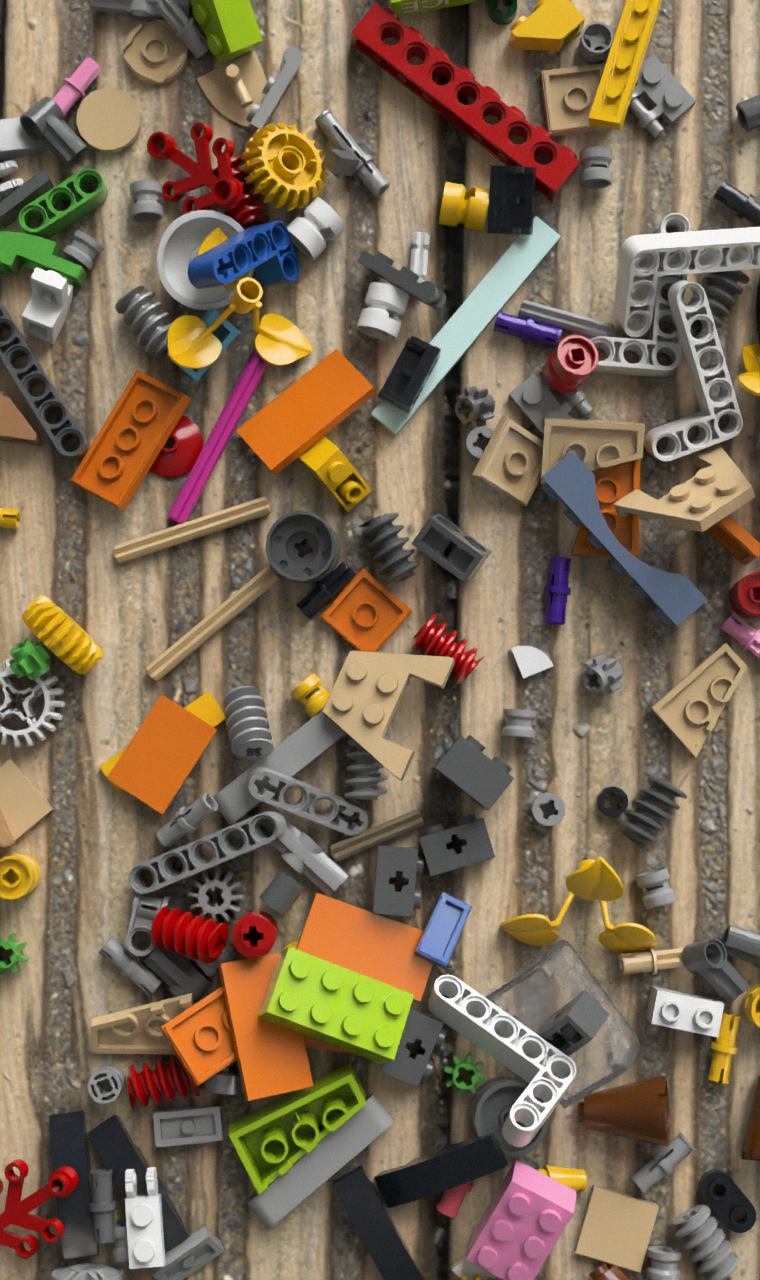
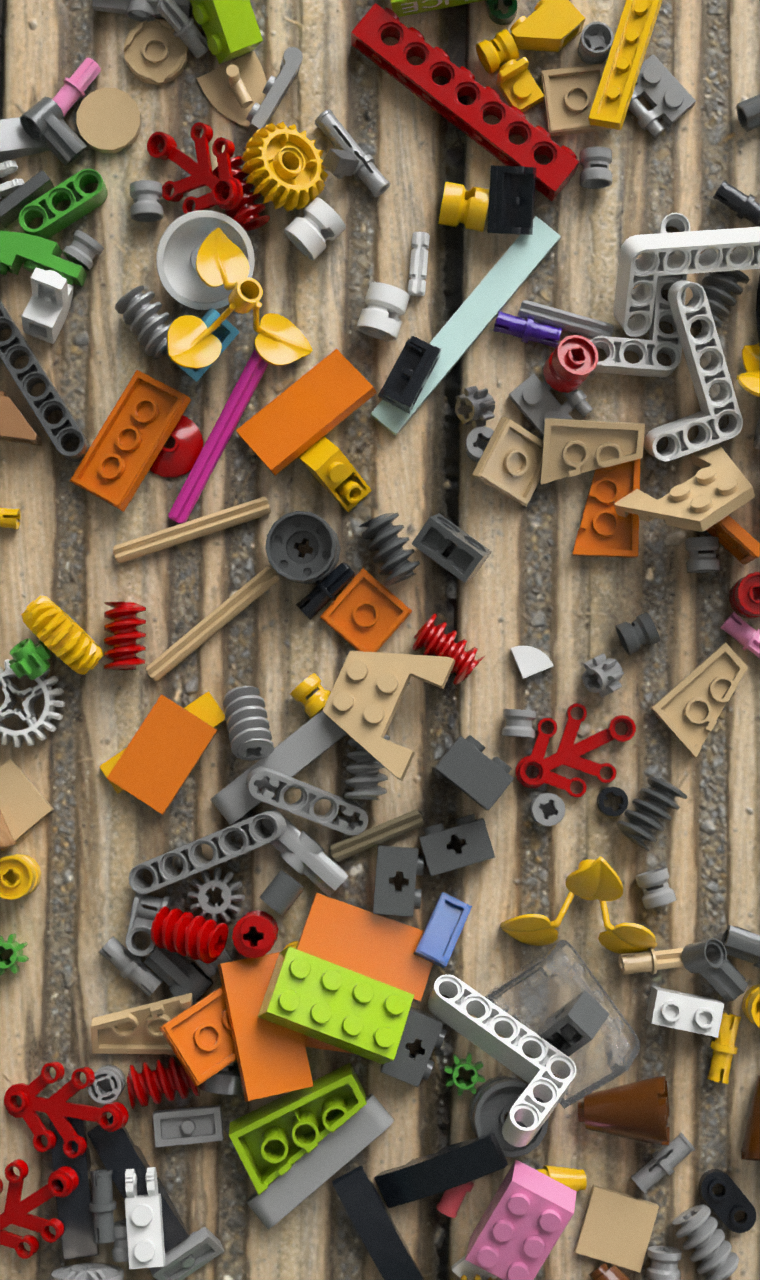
light grey pin [156,793,218,848] -> none
blue beam [188,220,300,289] -> none
dark grey plate [357,250,446,309] -> none
sand blue arch [540,451,707,627] -> none
dark purple pin [544,556,571,625] -> none
none -> red plant [4,1061,129,1158]
none -> red piece [104,602,146,670]
none -> yellow wheel [476,29,519,74]
none -> yellow bracket [496,57,544,112]
none -> red plant [515,703,636,797]
none -> dark grey wheel [615,612,660,655]
none -> light grey wheel [685,537,720,573]

